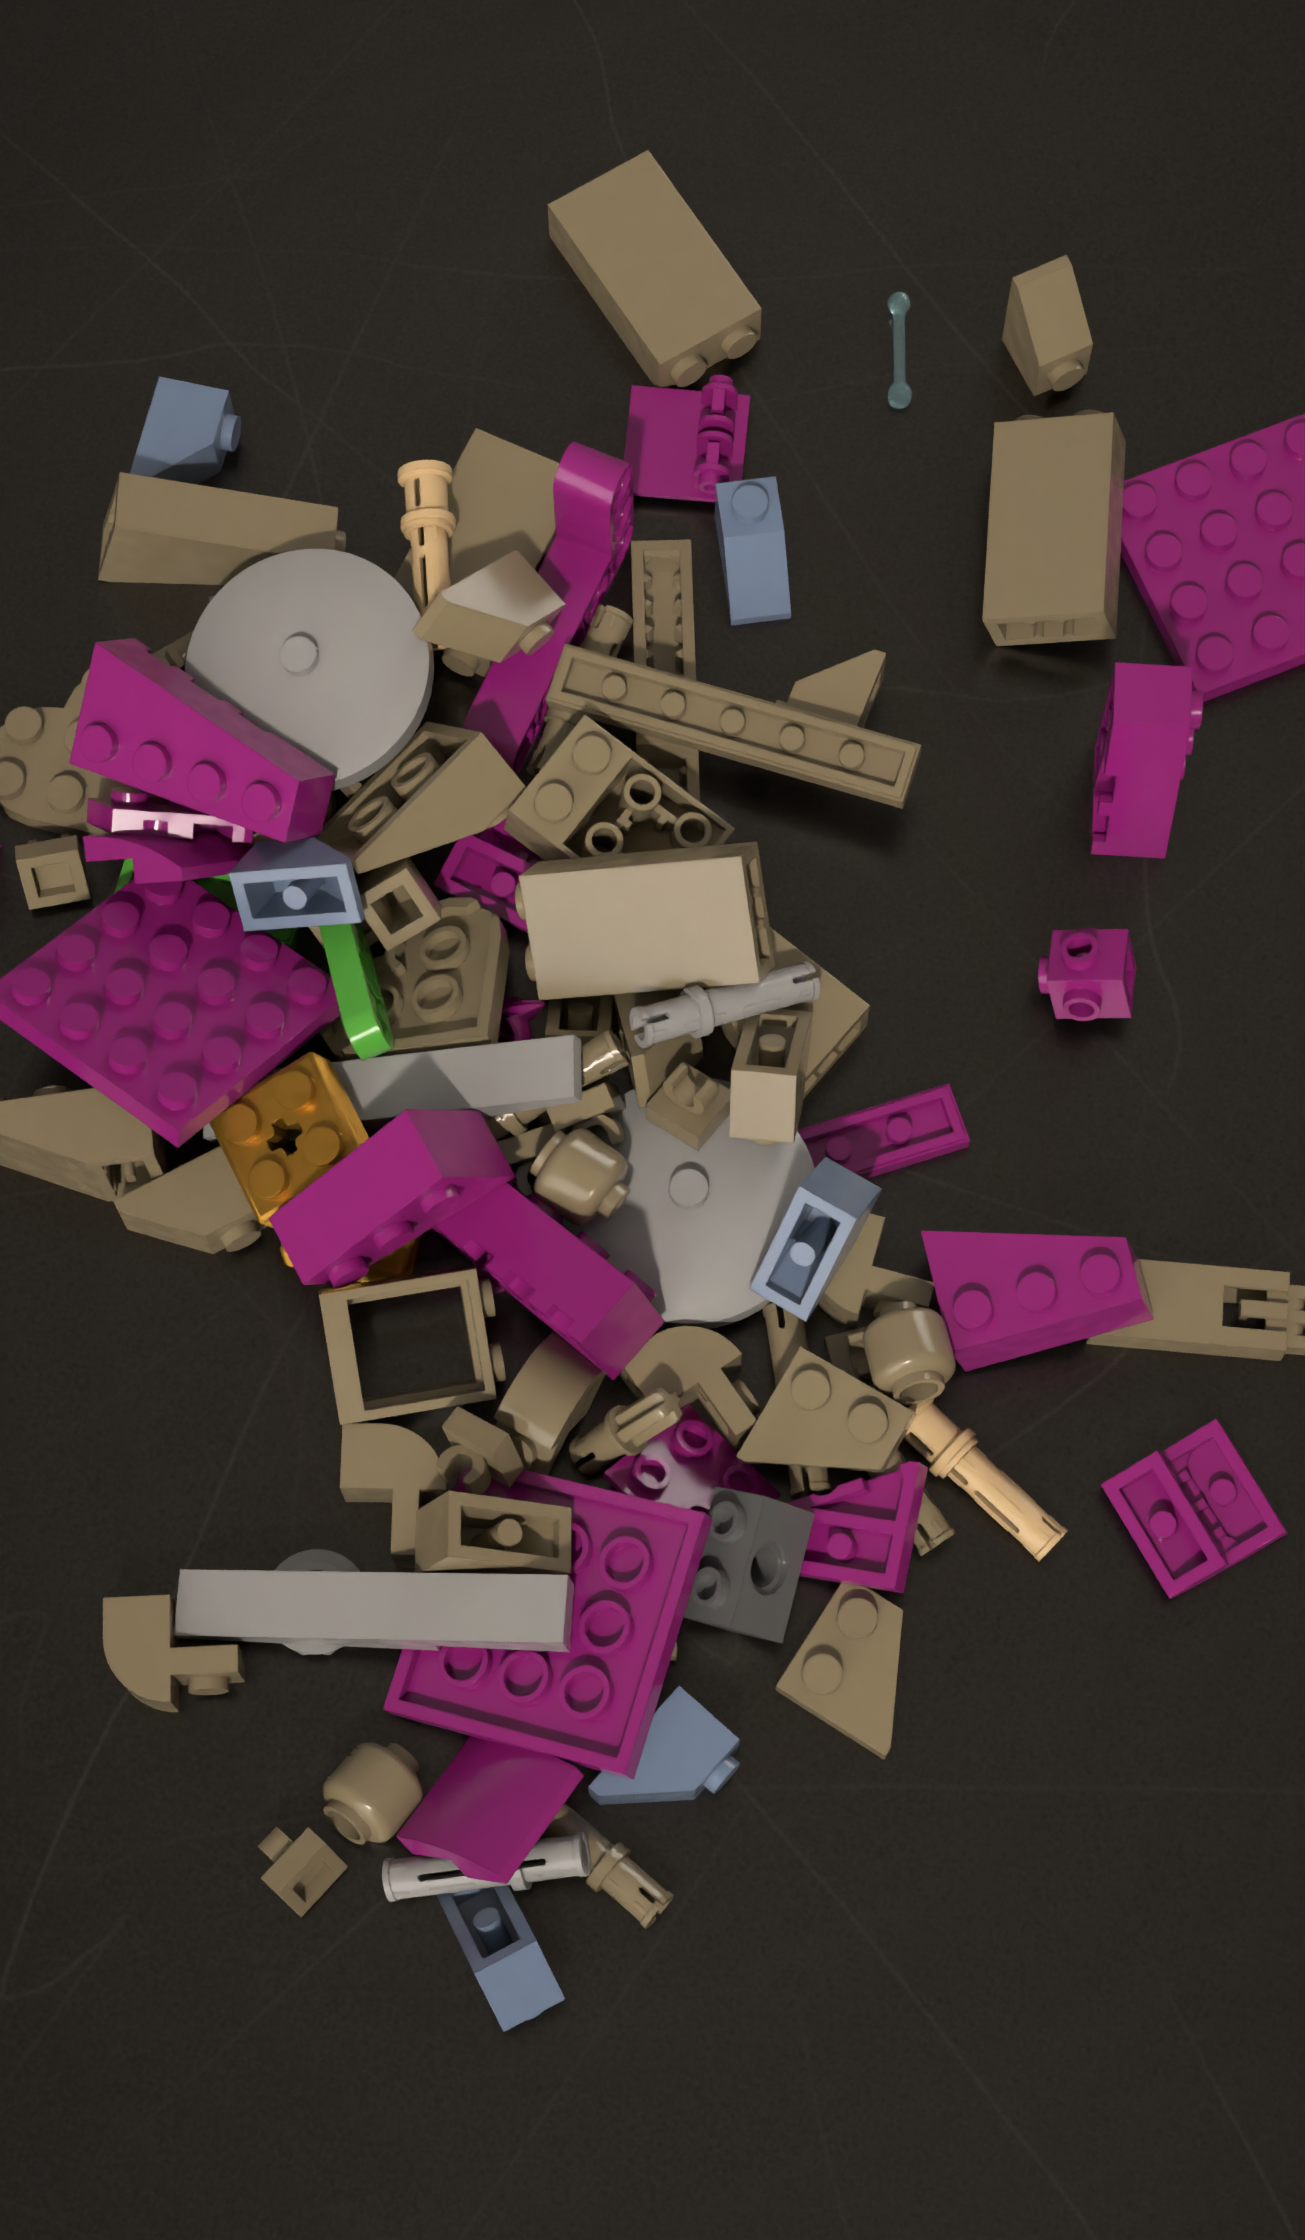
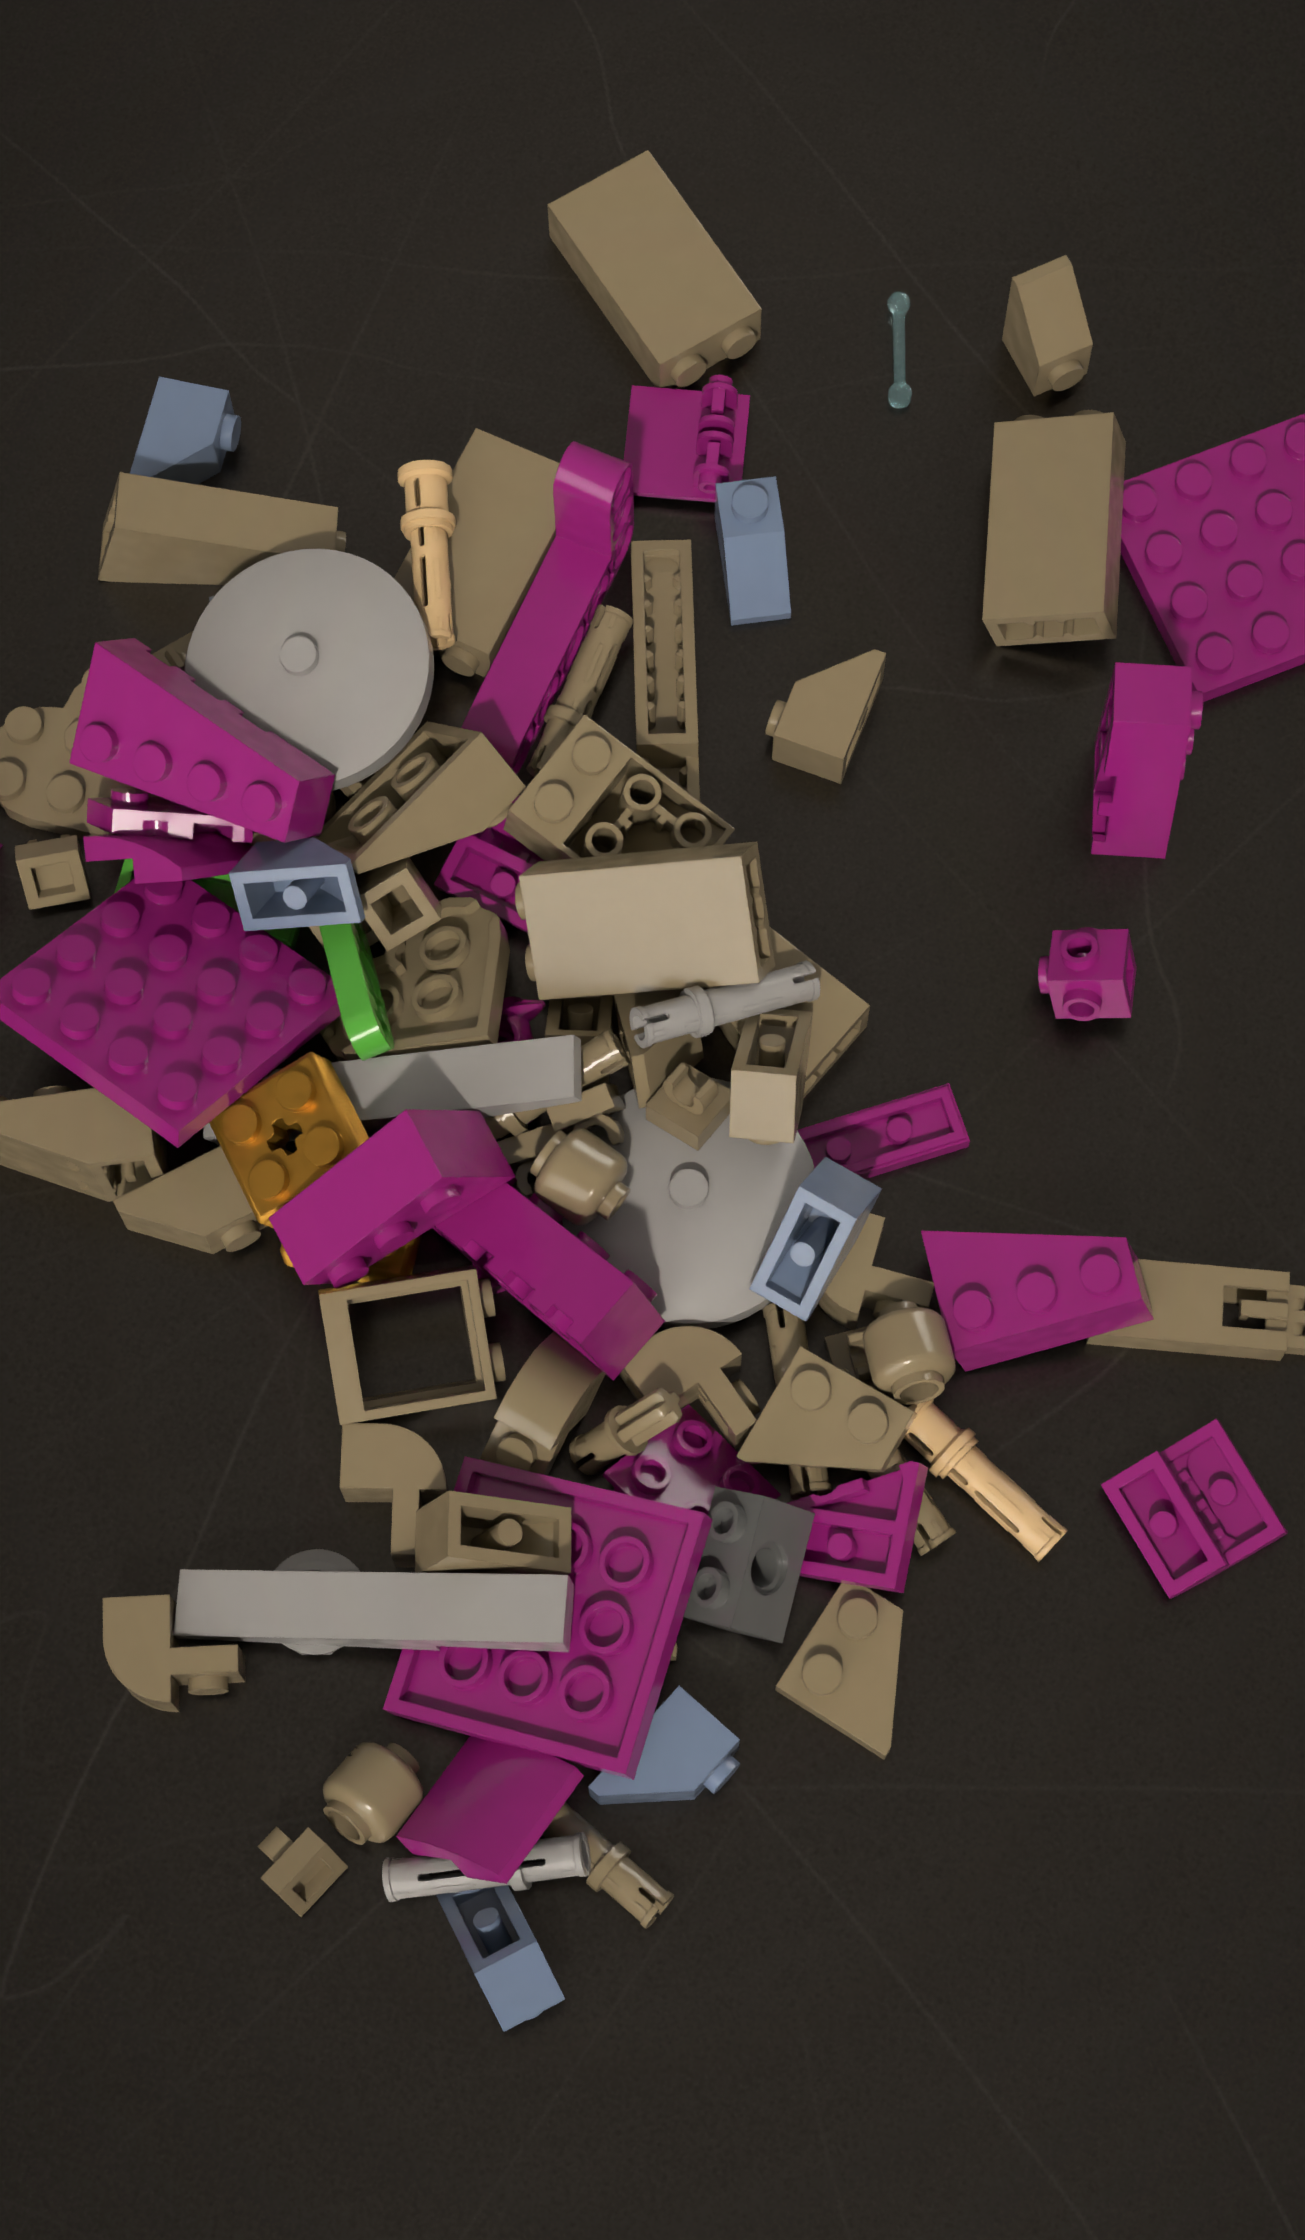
dark tan slope [412,549,566,663] -> none
dark tan tile [436,1406,525,1495] -> none
dark tan tile [546,643,922,809] -> none

